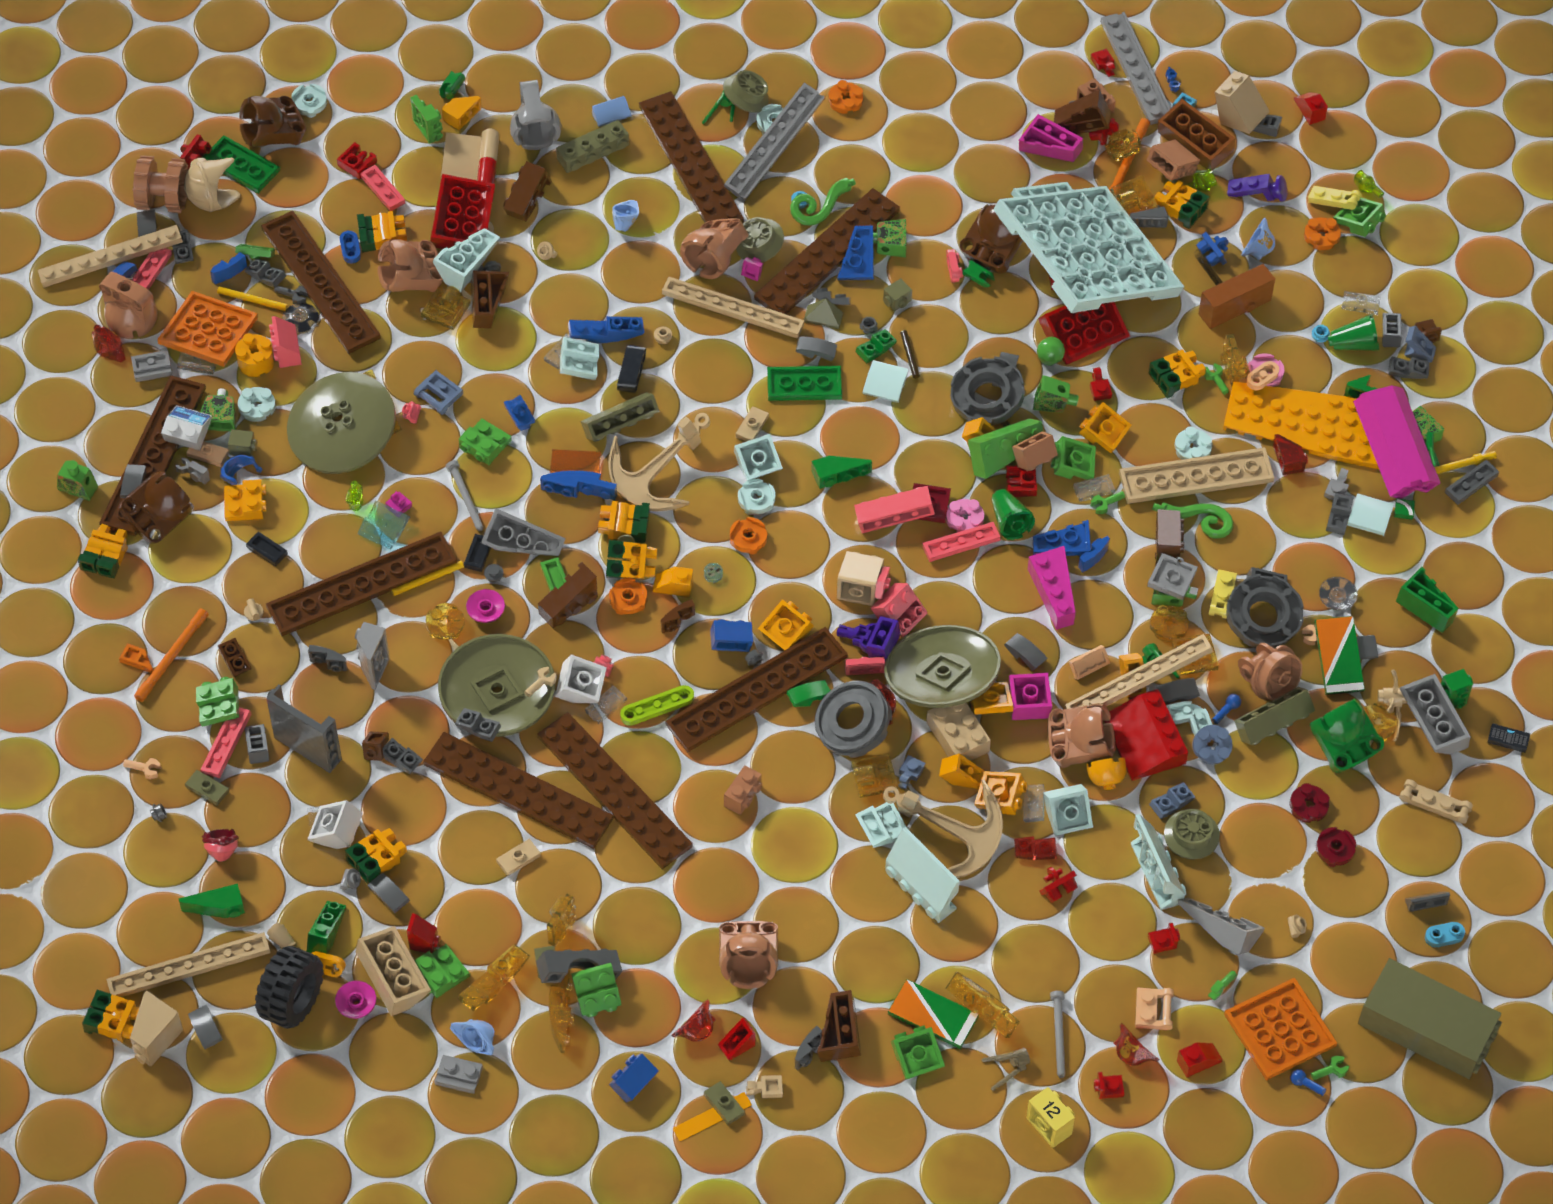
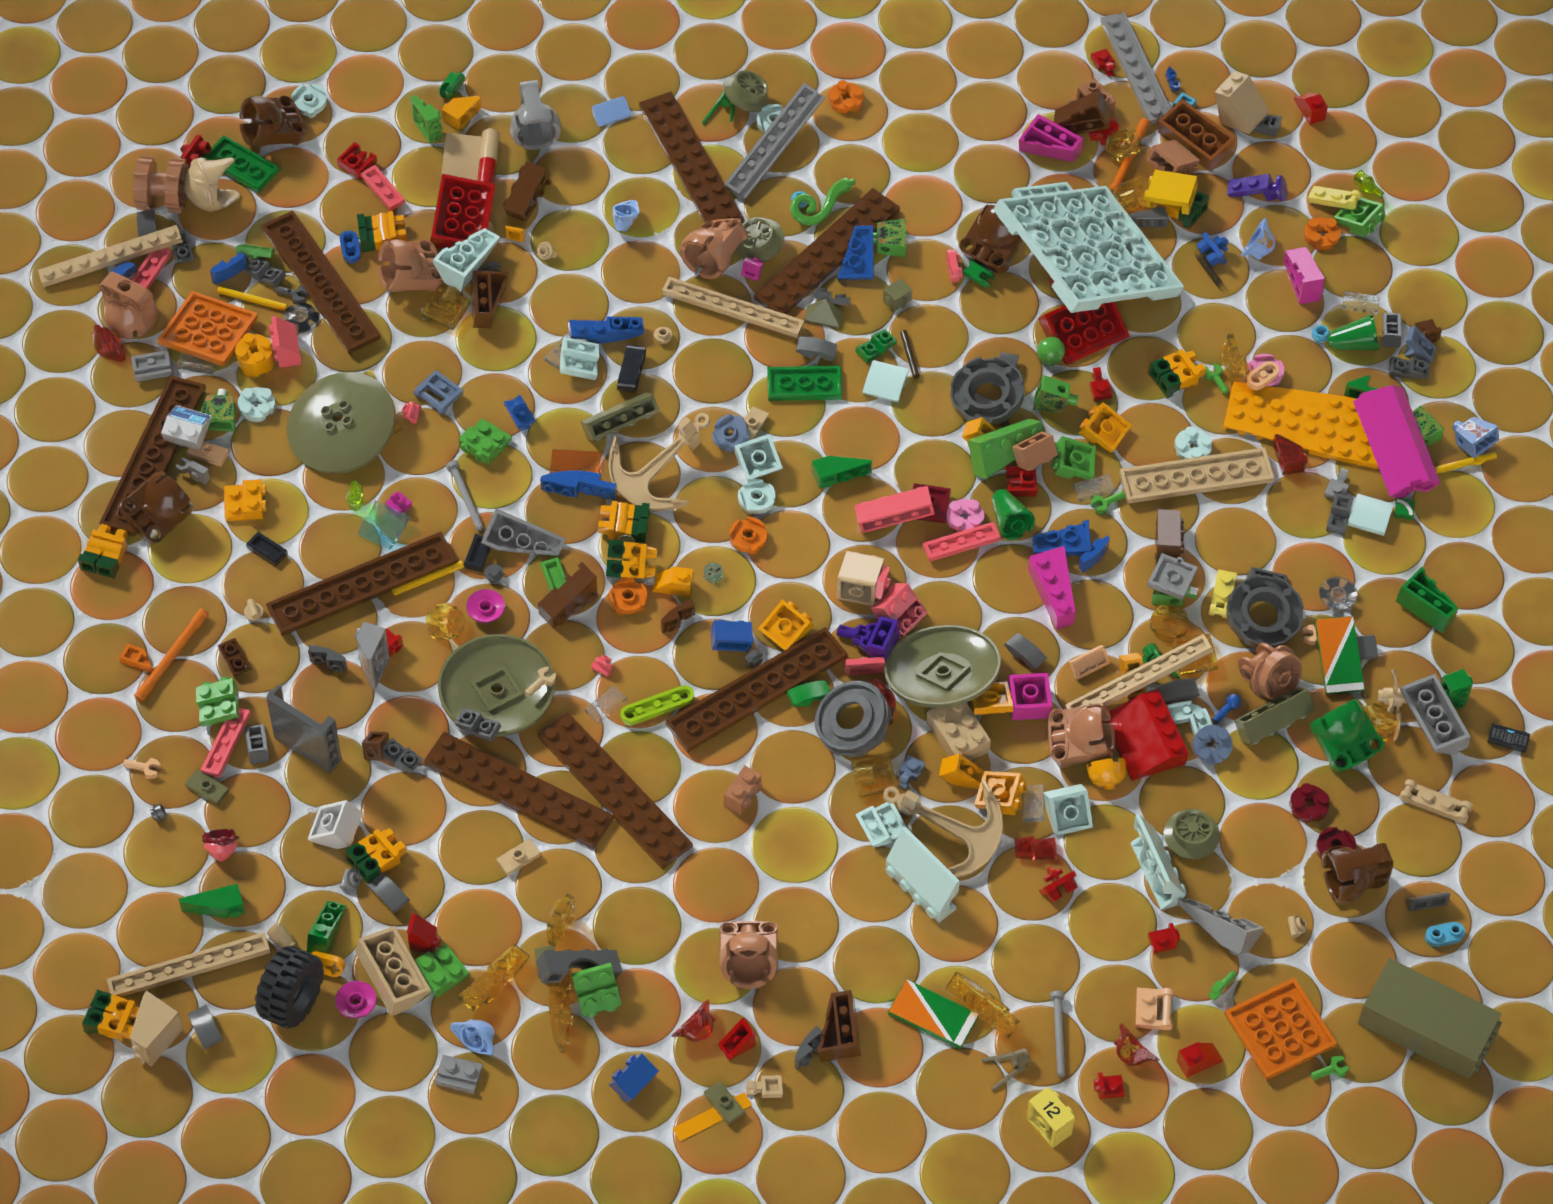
bright green torso [57,460,98,501] -> none
dark grey slope [120,464,146,498] -> none
blue helmet [220,455,262,485] -> none
olive brick [228,429,258,457] -> none
white slope [555,655,607,703] -> none
olive brick [556,120,629,173] -> none
dark grey plate [860,317,878,334] -> none
bright green plate [891,1025,945,1080] -> none
sand blue slope [1149,782,1195,819] -> none
bright green plant [1152,502,1233,539] -> none
clear neon green piece [1186,169,1218,192] -> none
dark orange brick [1198,264,1275,329] -> none
blue bar [1290,1069,1326,1096] -> none
green plant [1426,432,1440,467] -> none
dark grey plate [1445,460,1499,505] -> none
none -> red bracket [386,628,403,656]
none -> light orange slope [505,226,527,242]
none -> sand blue plate [712,414,750,453]
none -> yellow panel [1144,170,1198,215]
none -> dark pink wedge [1283,247,1325,304]
none -> reddish brown piece [1322,843,1394,904]
none -> medium blue torso [1453,417,1499,458]

